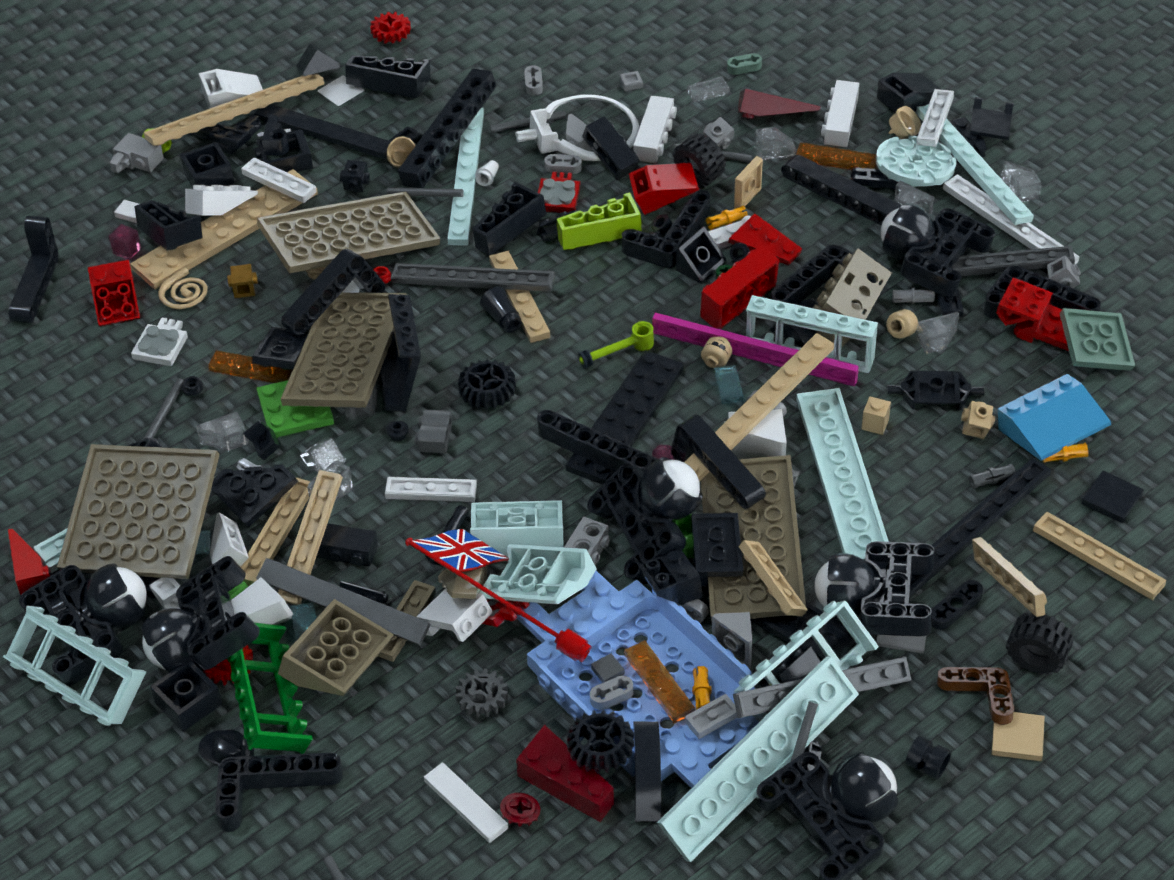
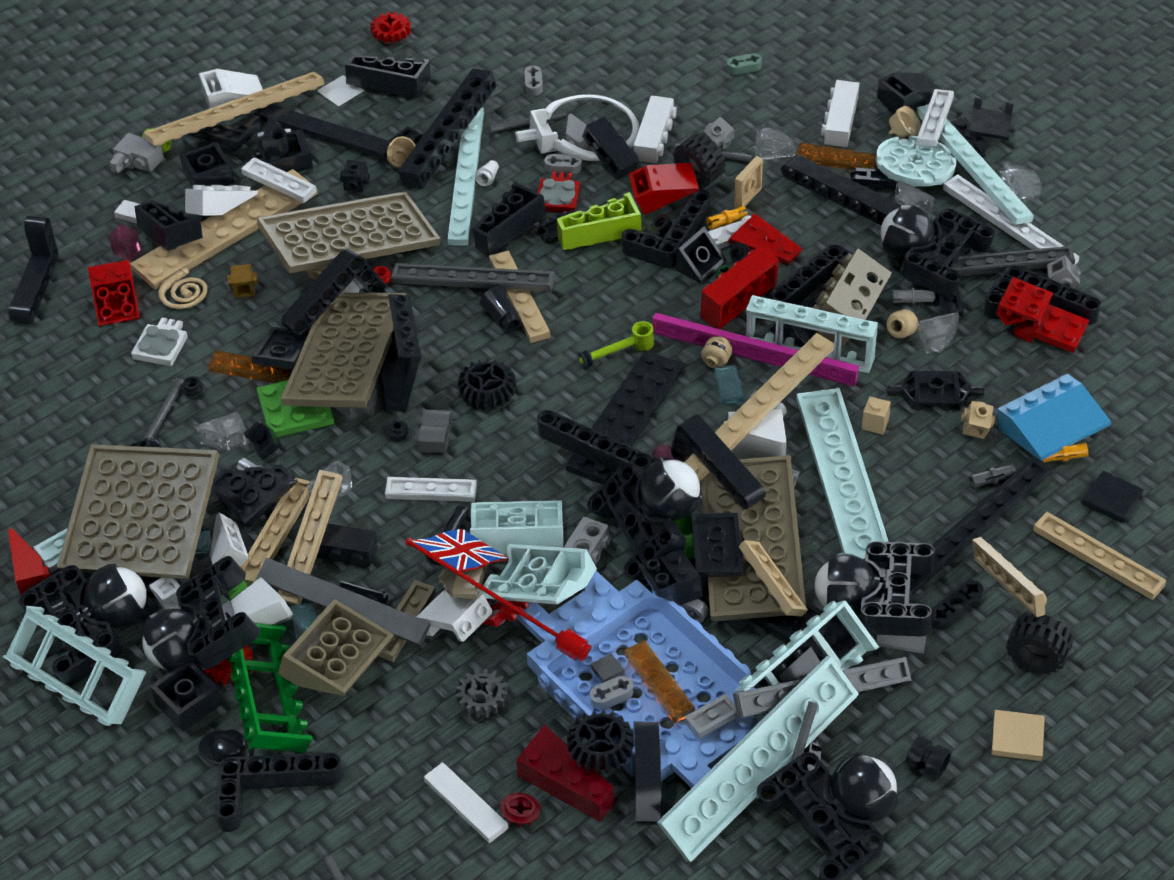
black slope [296,43,340,76] -> none
clear piece [300,438,346,473] -> none
dark grey bar [387,188,464,197] -> none
light grey tile [620,71,643,91] -> none
clear plate [687,77,730,103] -> none
light orange pin [692,666,712,710] -> none
light grey slope [712,612,752,669] -> none
dark red wedge [738,89,821,120] -> none
reddish brown beam [937,667,1014,725] -> none
sand green plate [1060,308,1135,371] -> none

